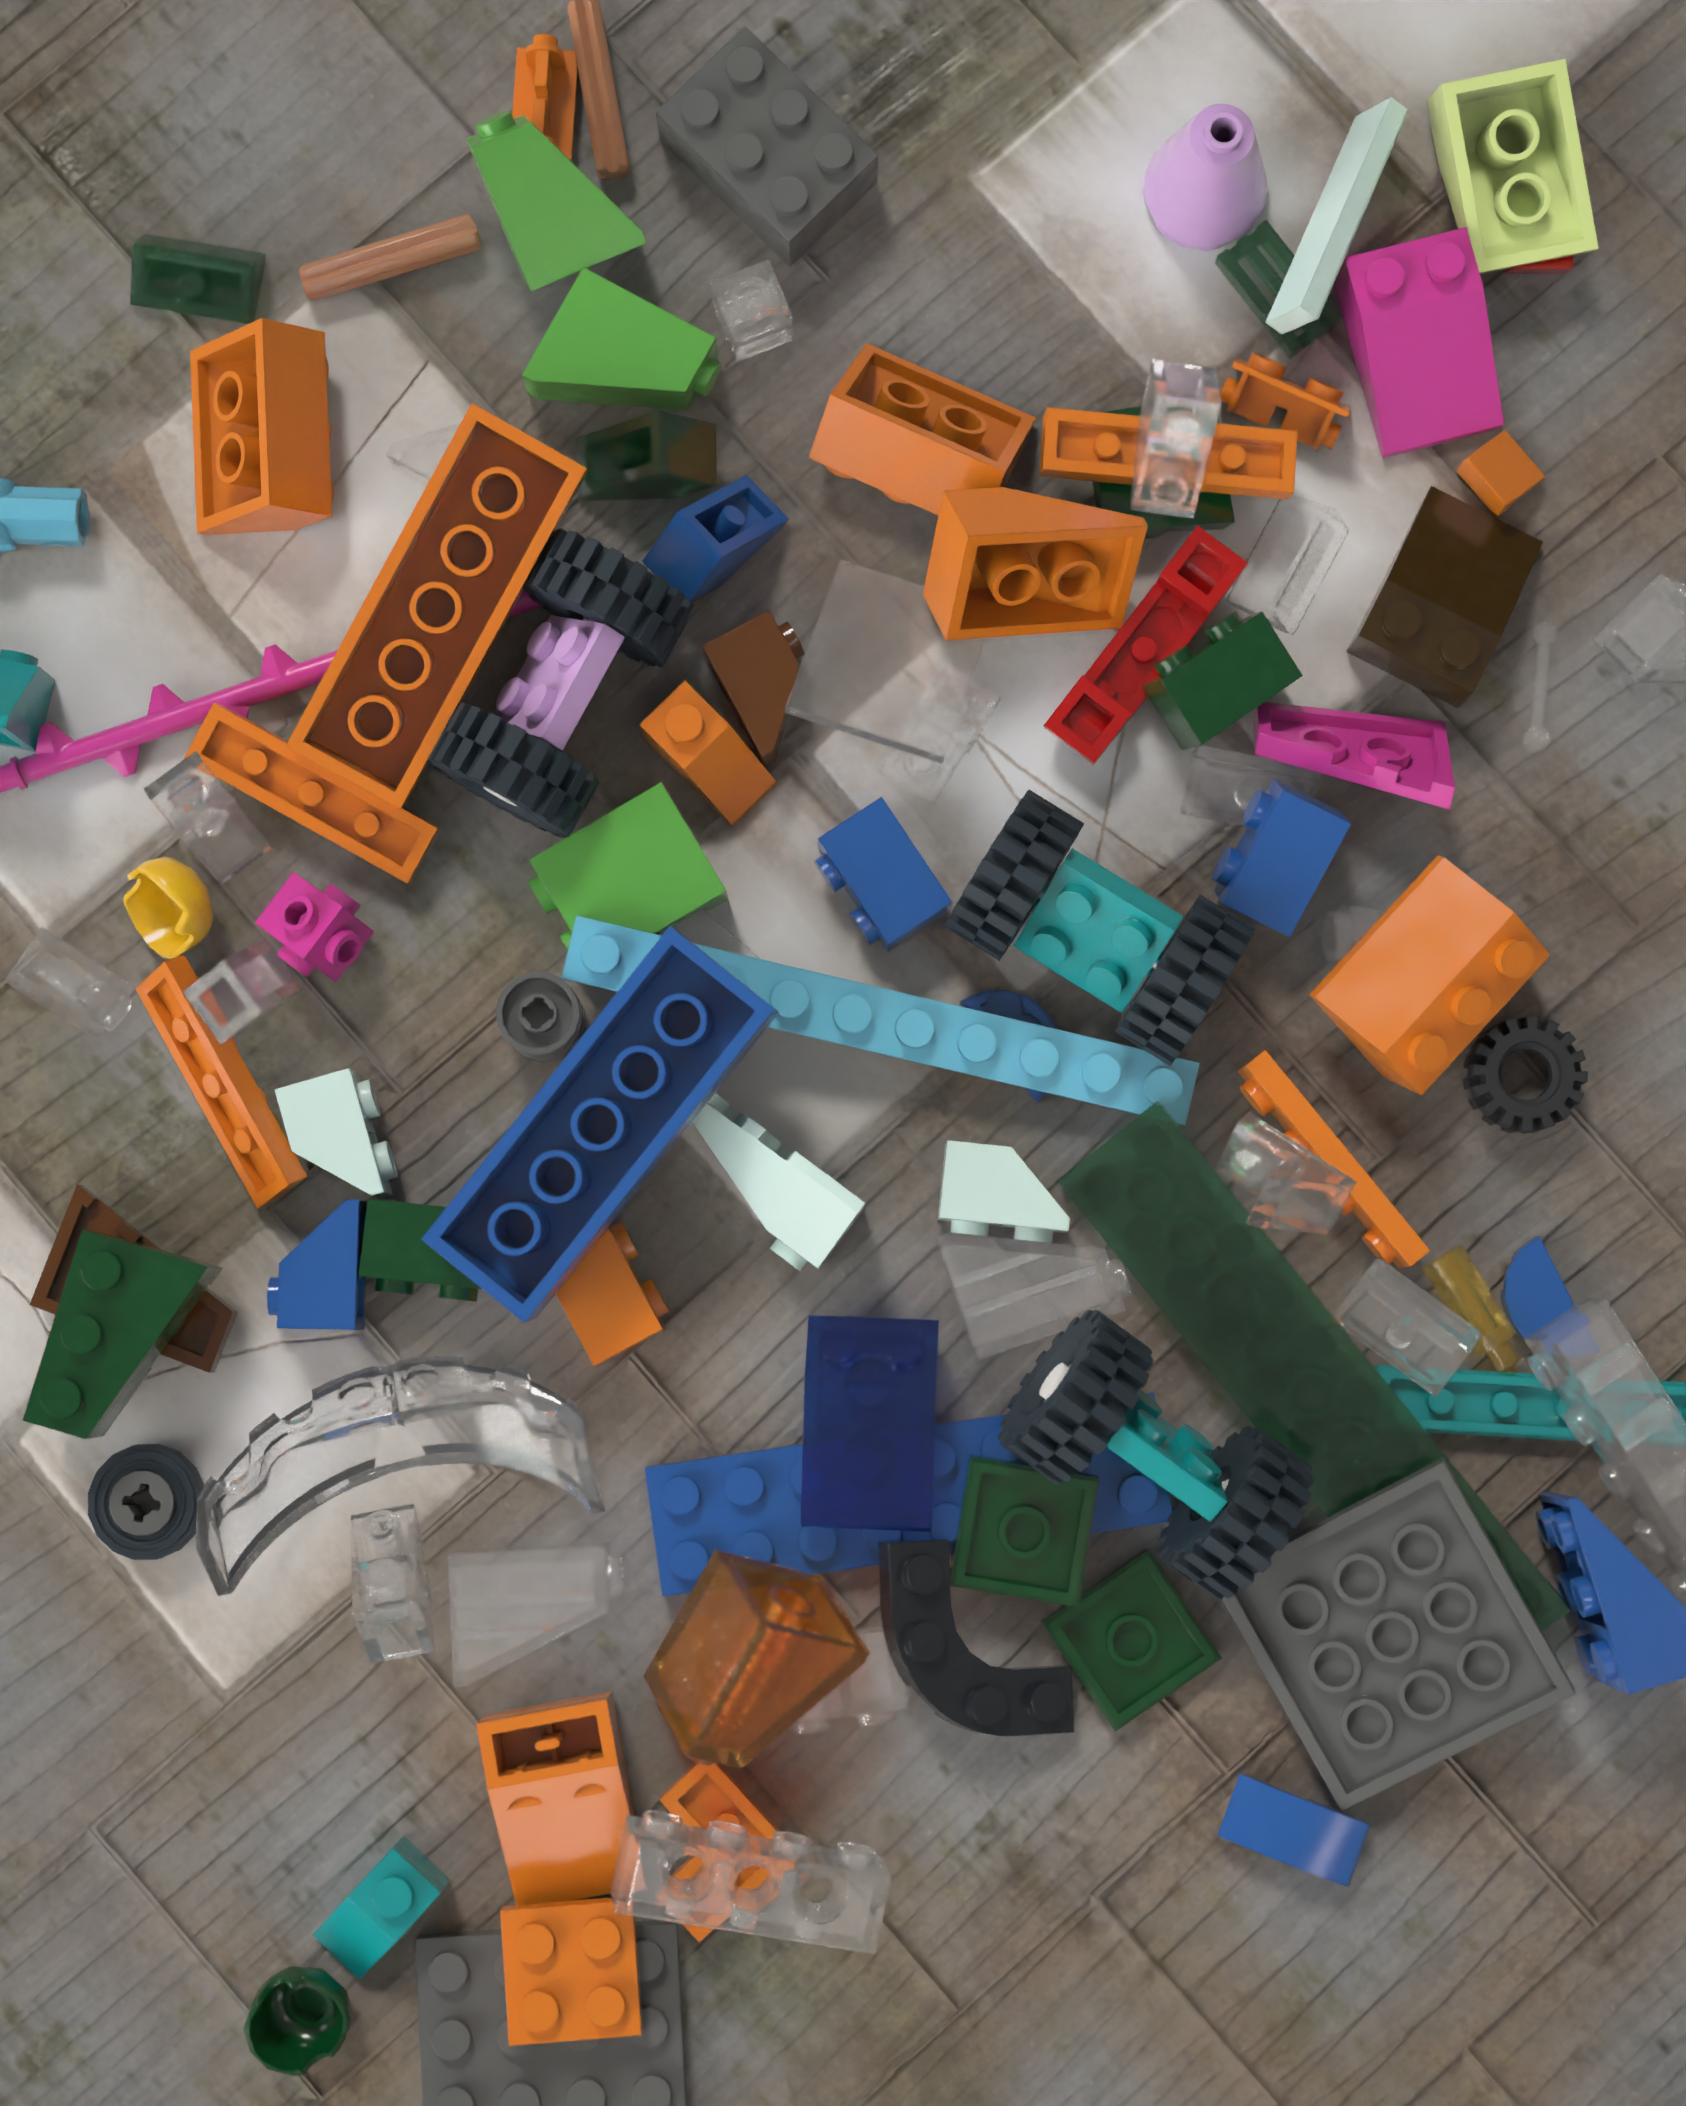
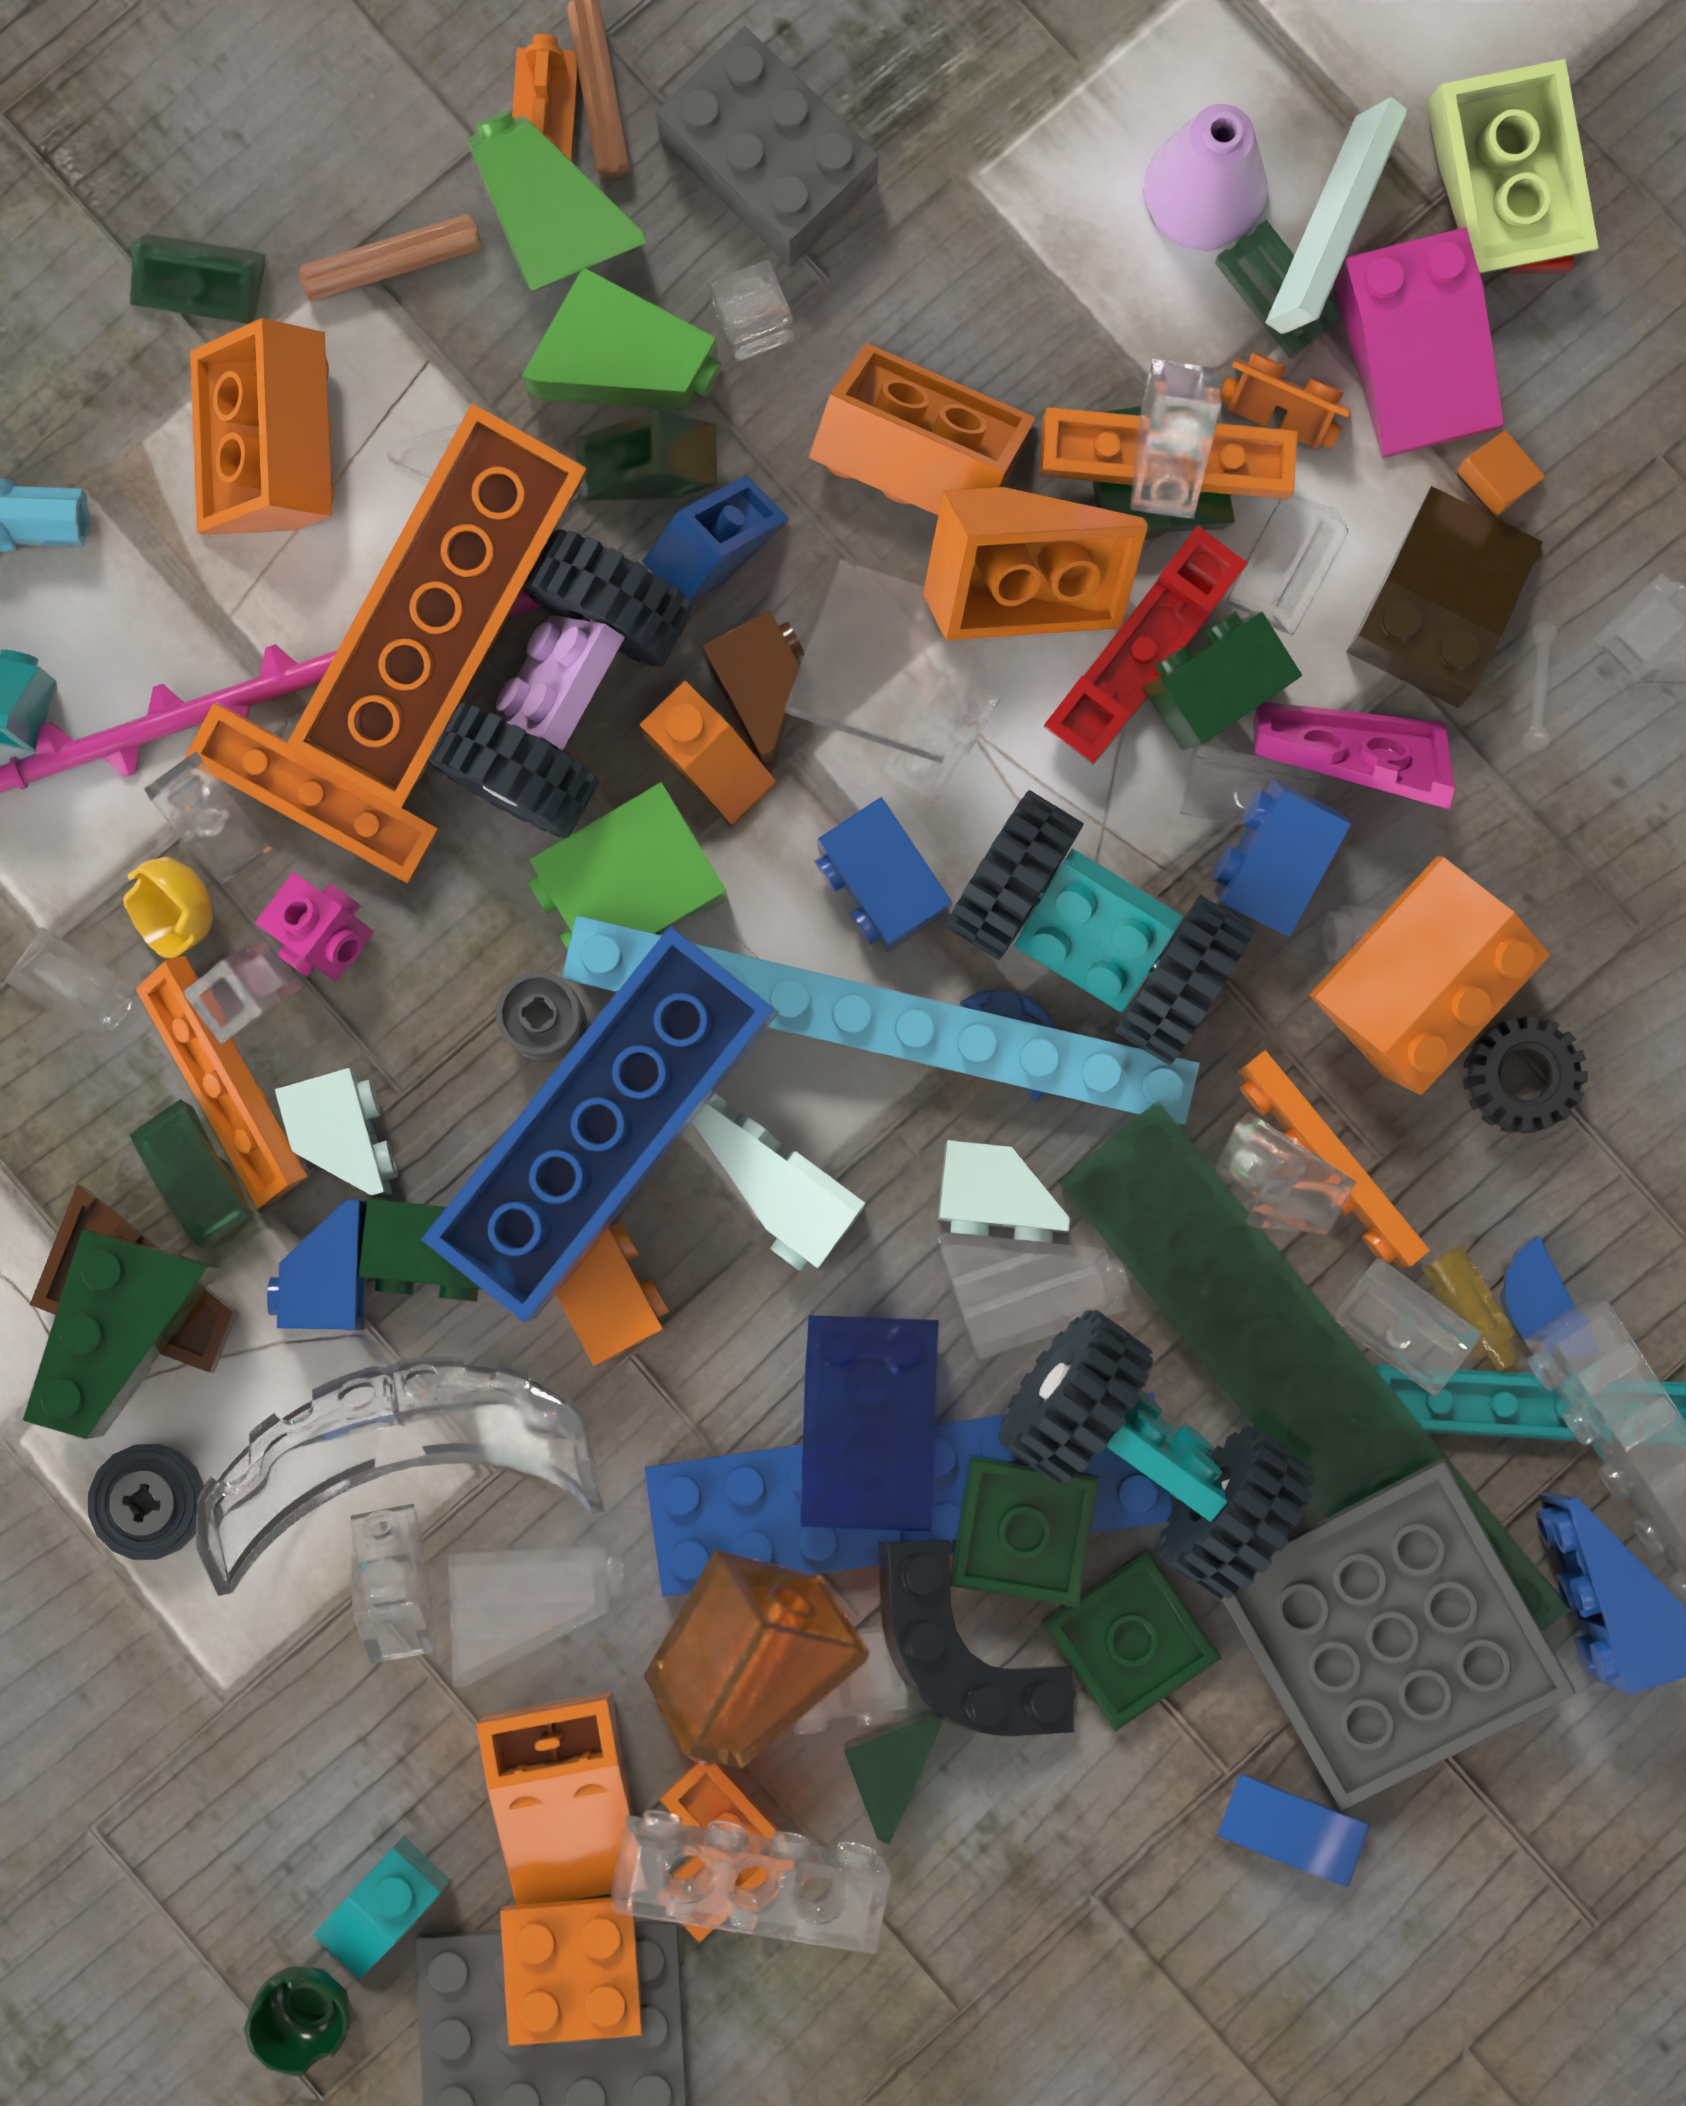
none -> clear green slope [129,1099,254,1249]
none -> clear green slope [844,1709,943,1845]

